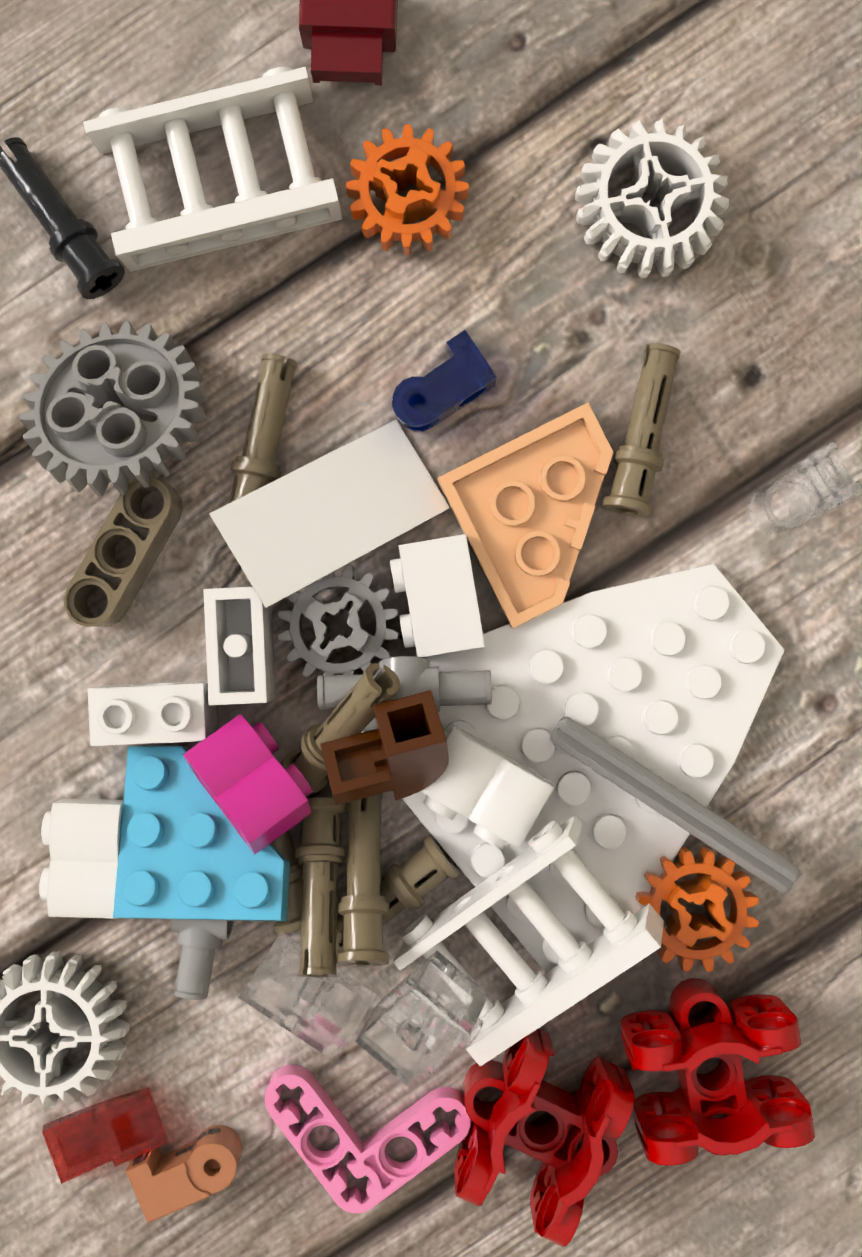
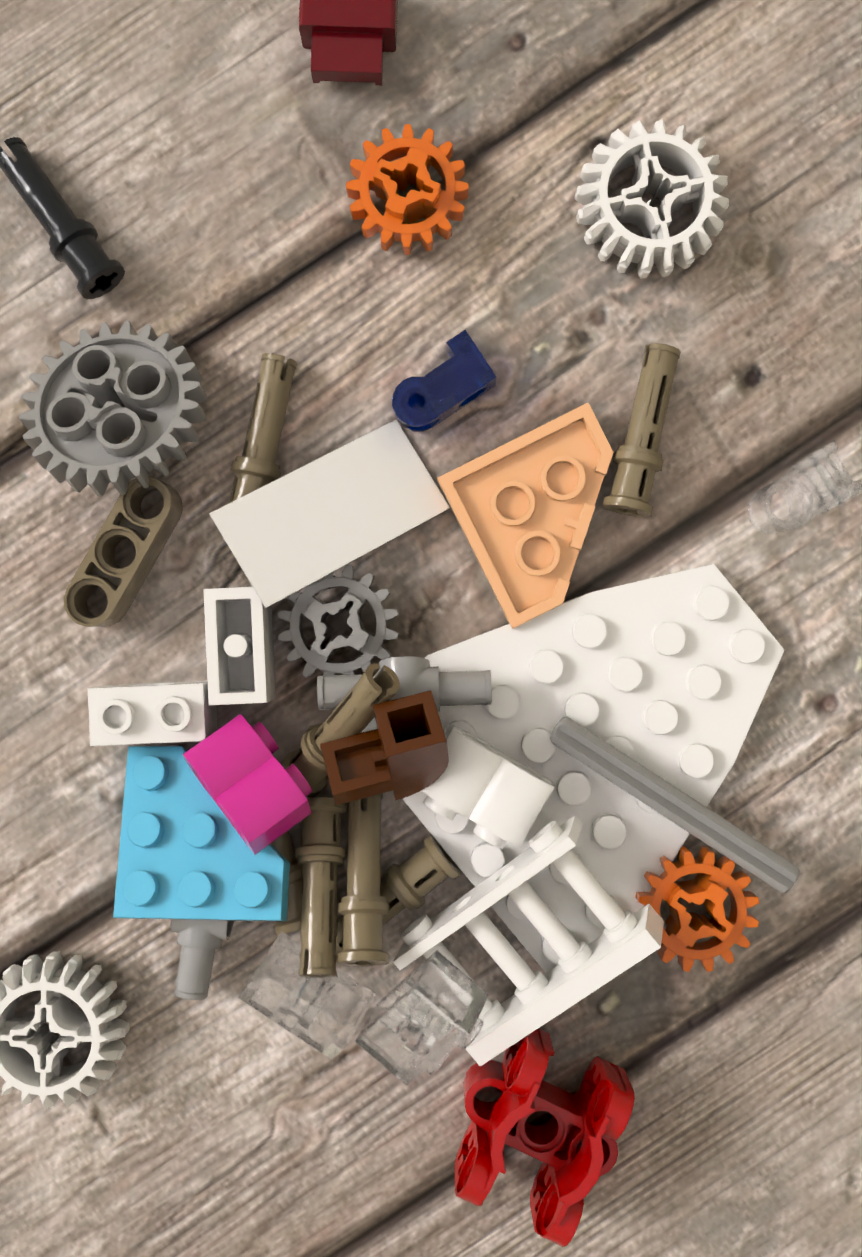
white brick [39,798,123,919] -> none
clear red slope [42,1087,169,1184] -> none
white fence [83,67,343,272] -> none
nougat leg [126,1125,243,1223] -> none
bright pink beam [265,1065,471,1213] -> none
white brick [390,534,485,657] -> none
red piece [620,978,815,1166] -> none

